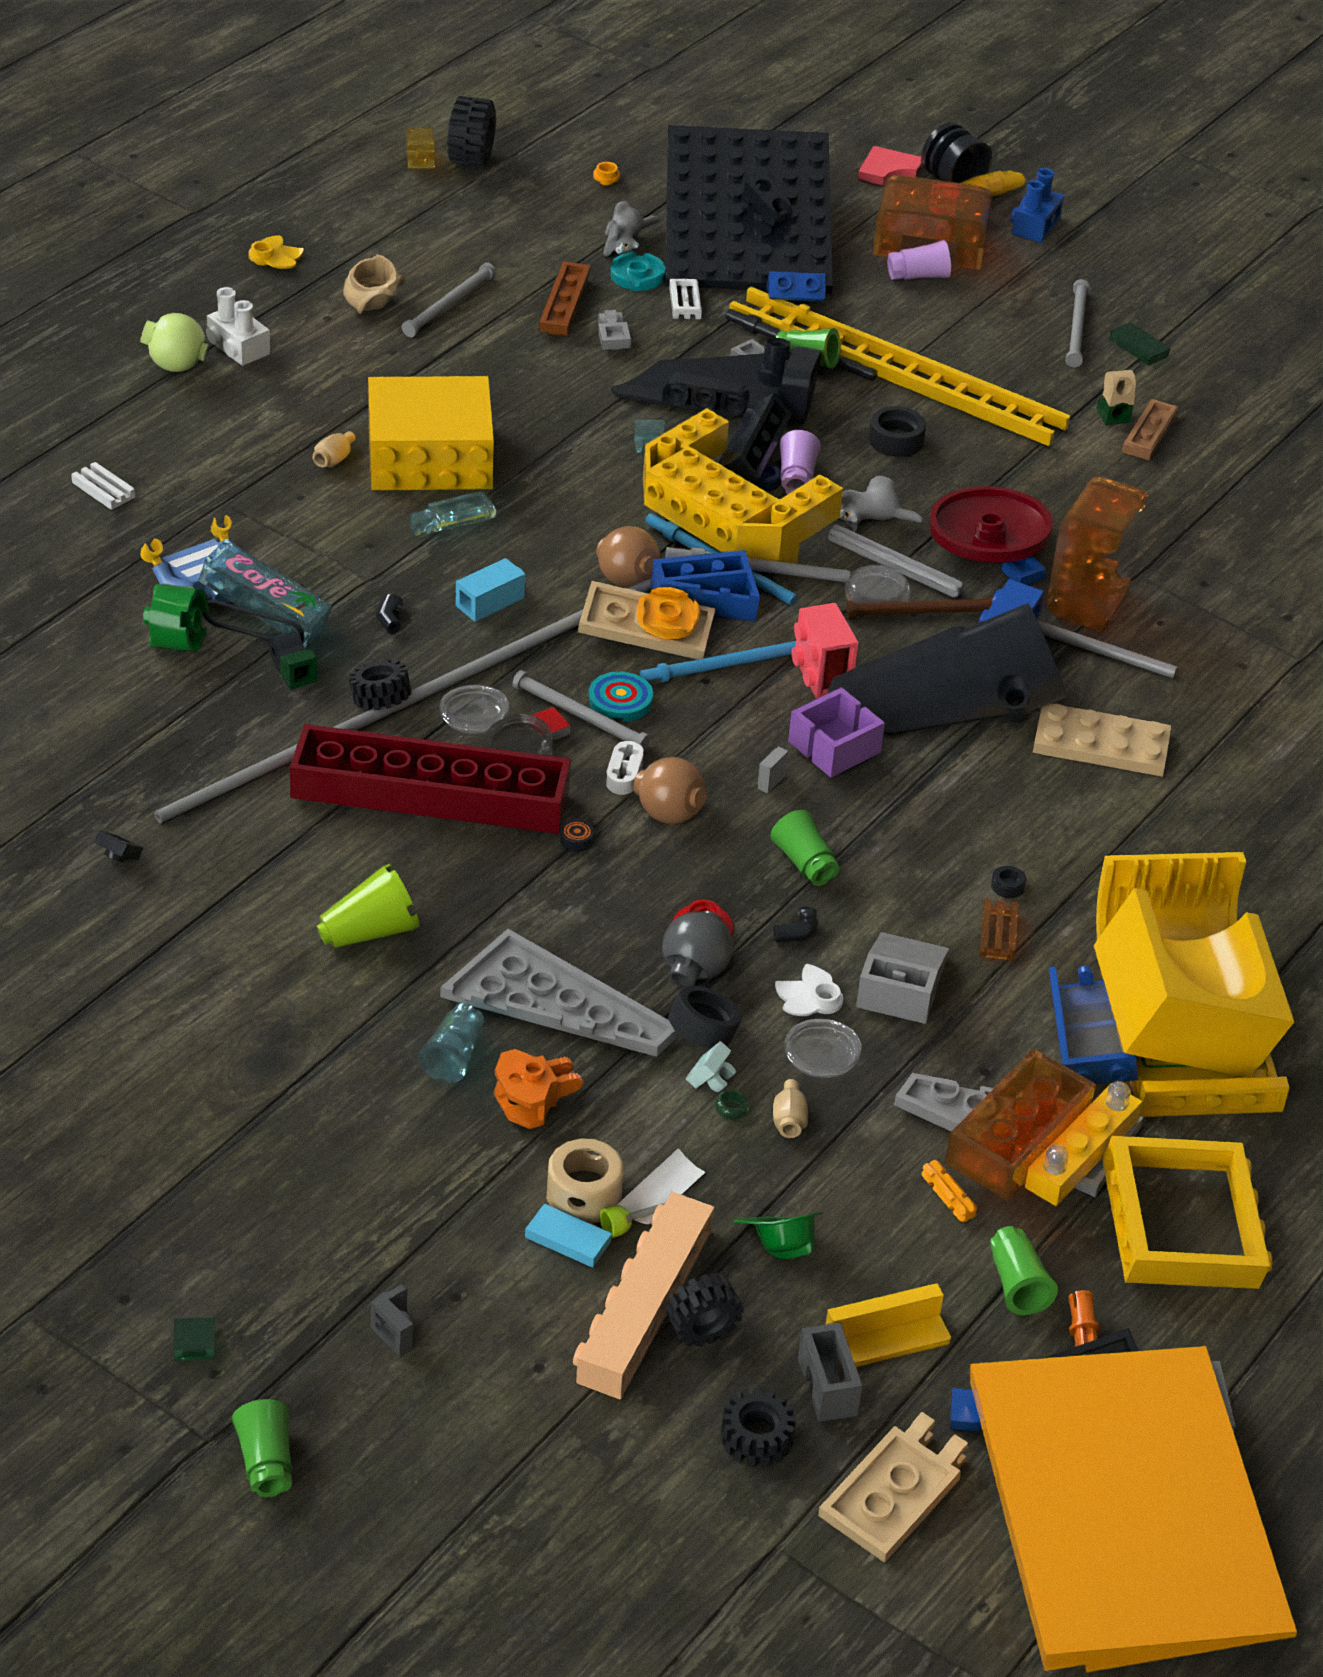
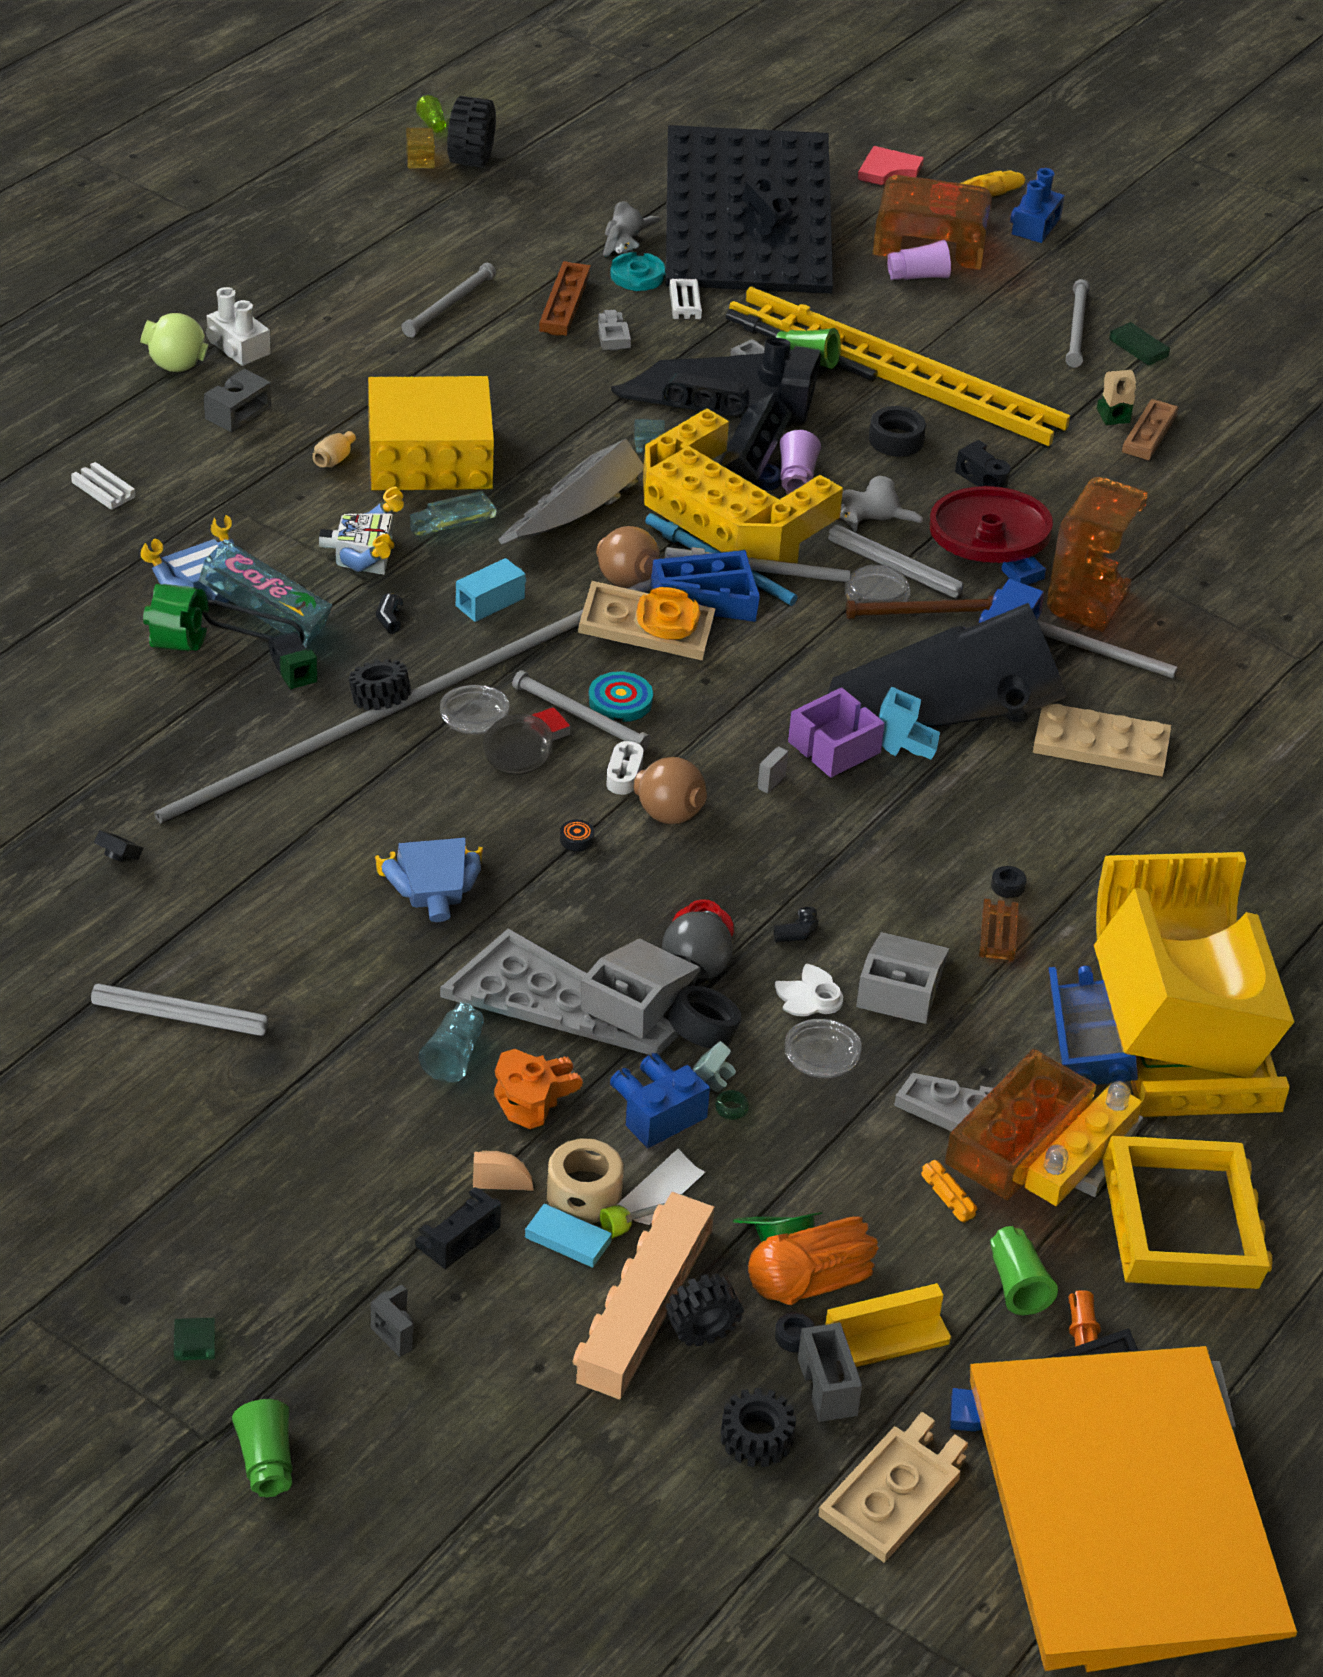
yellow plate [249,235,304,269] -> none
dark red brick [289,724,571,834] -> none
lime cone [316,864,420,948] -> none
tan helmet [343,254,406,314] -> none
light orange plate [593,162,620,186] -> none
dark azure bar [640,641,796,683] -> none
blue bracket [767,271,825,302] -> none
bright green plant [770,810,840,886] -> none
tan plant [773,1079,808,1138] -> none
coral piece [792,603,858,698] -> none
black wheel [921,122,993,189] -> none
none -> light grey axle [91,983,268,1036]
none -> dark grey brick [204,369,272,433]
none -> torso [319,487,404,575]
none -> medium blue torso [375,838,483,922]
none -> black hinge [415,1187,501,1269]
none -> clear neon green cone [416,95,446,133]
none -> light nougat brick [473,1151,534,1191]
none -> light grey wedge [498,439,644,544]
none -> light grey slope [581,939,700,1039]
none -> blue brick [610,1053,710,1149]
none -> orange hair [748,1216,879,1305]
none -> black tile [775,1312,815,1352]
none -> medium azure brick [879,687,940,760]
none -> black leg [955,440,1011,488]

